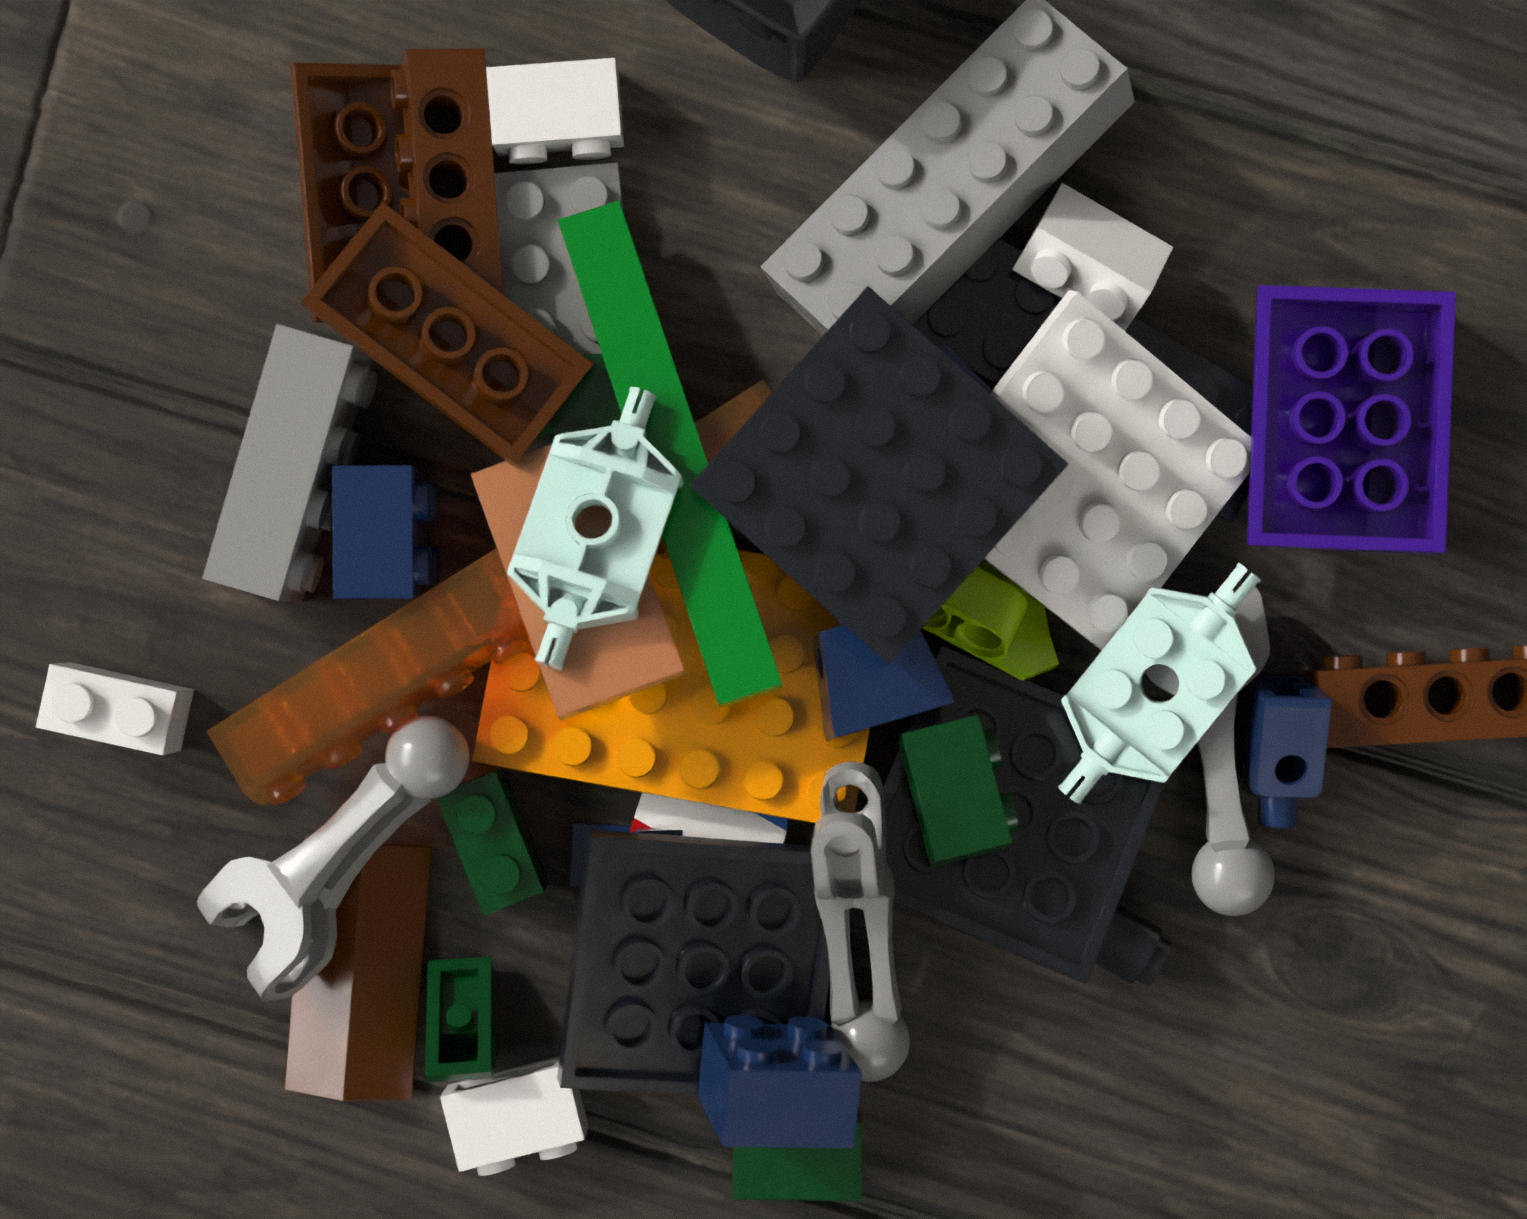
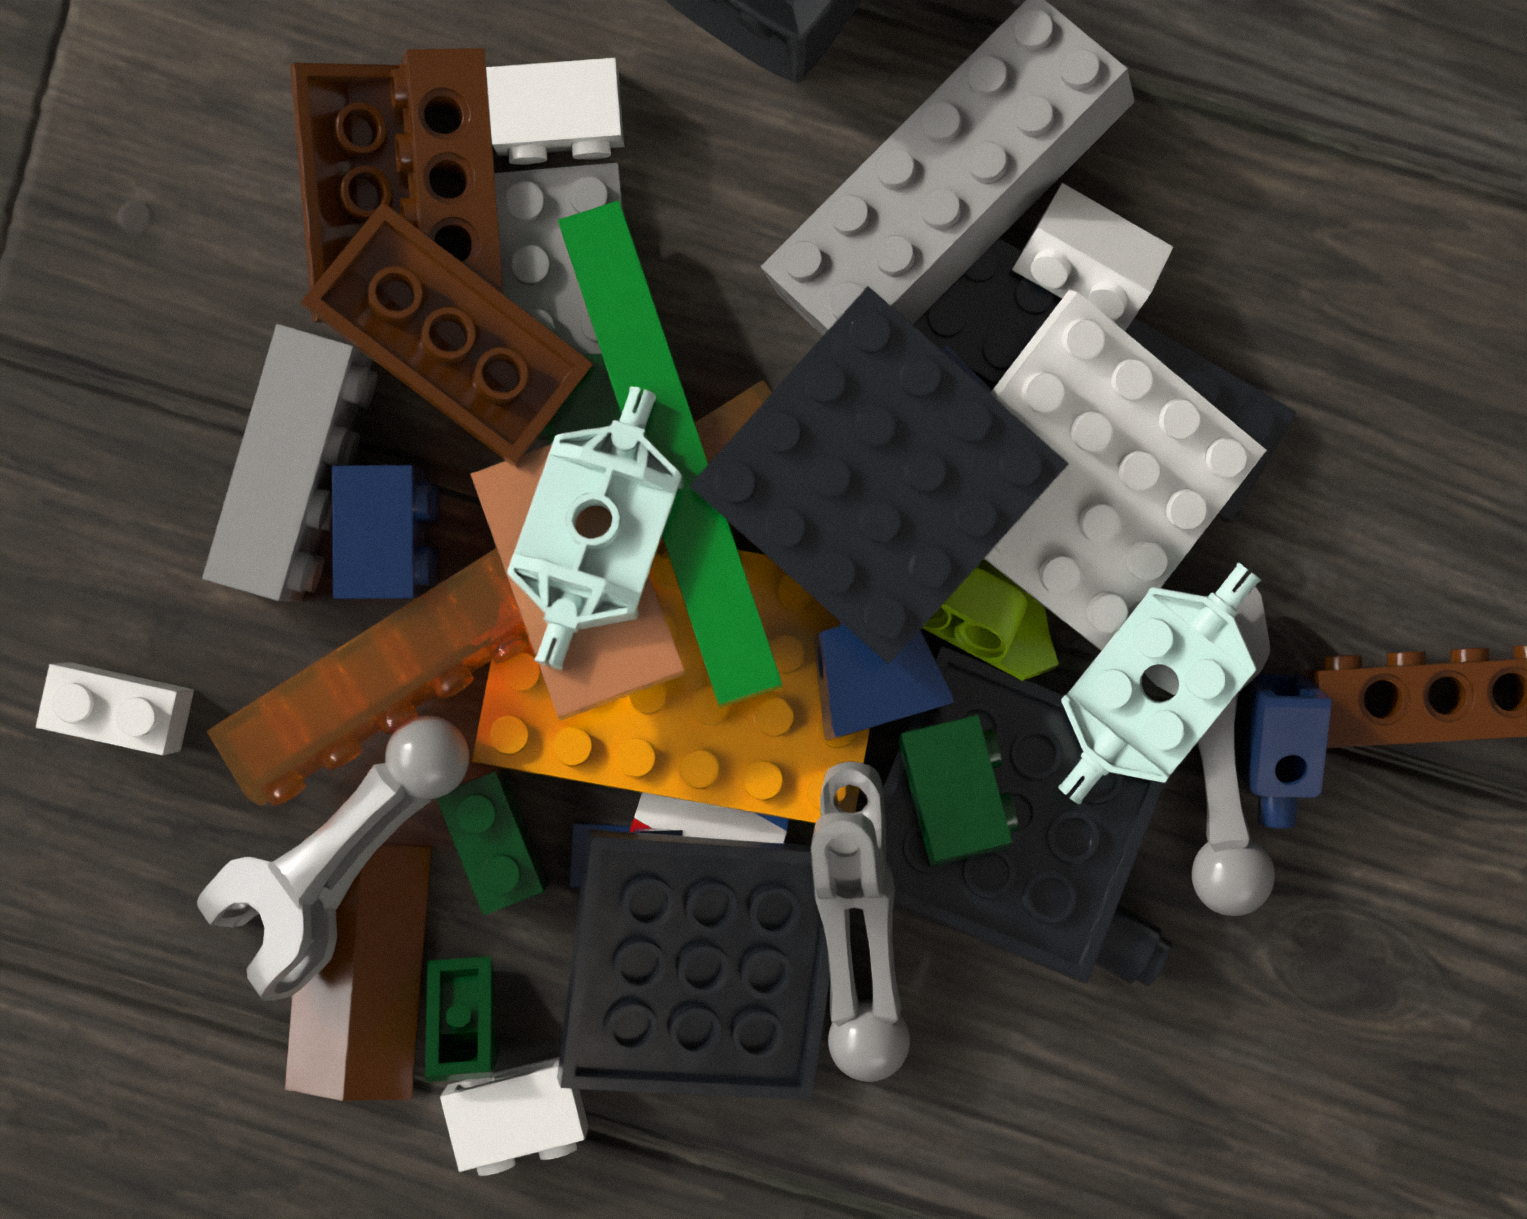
dark blue brick [698,1015,862,1148] -> none
dark green brick [732,1110,862,1201] -> none
dark purple slope [1247,285,1456,555] -> none

